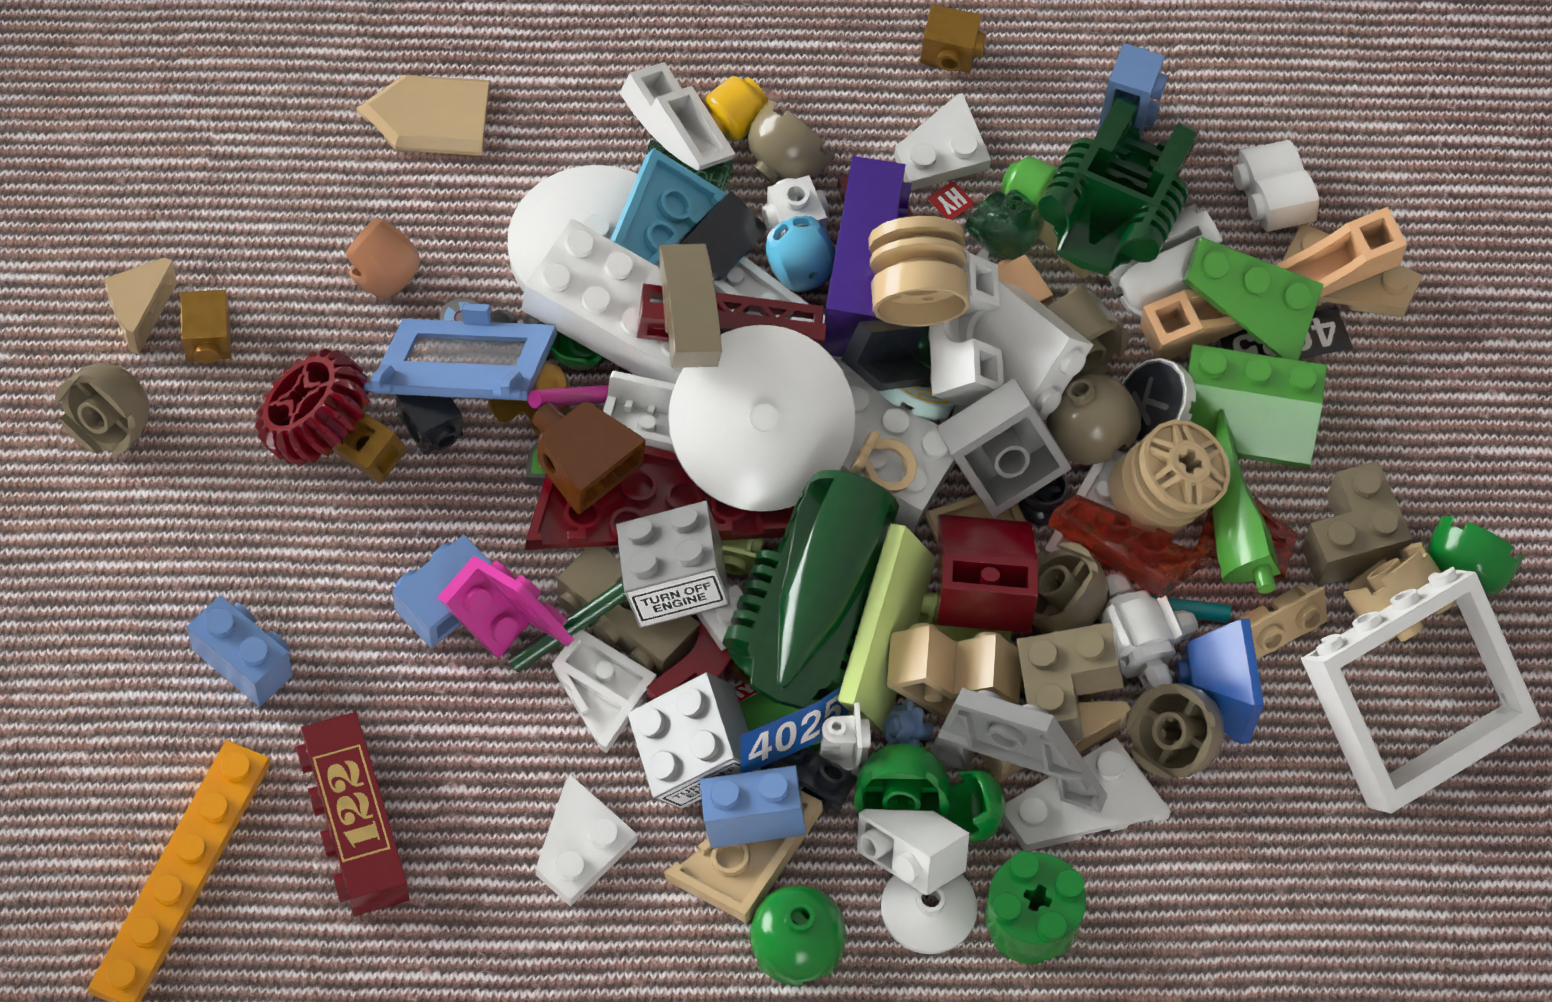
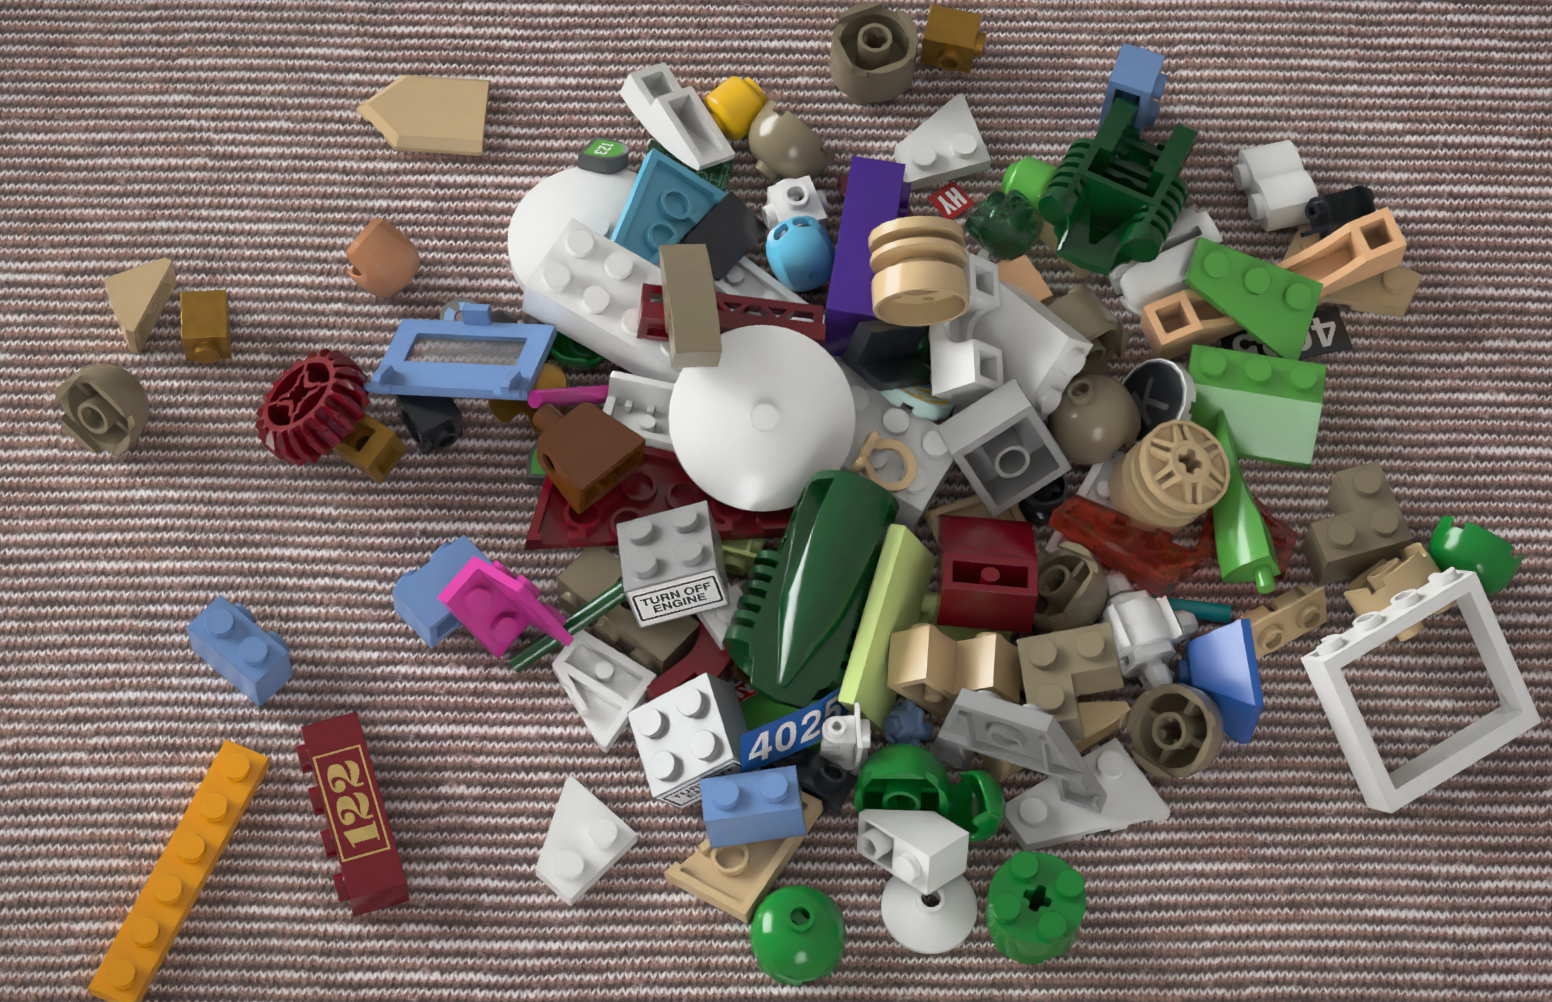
none -> dark grey tile [578,136,629,174]
none -> dark tan brick [829,2,918,106]
none -> black hinge [1300,185,1376,240]

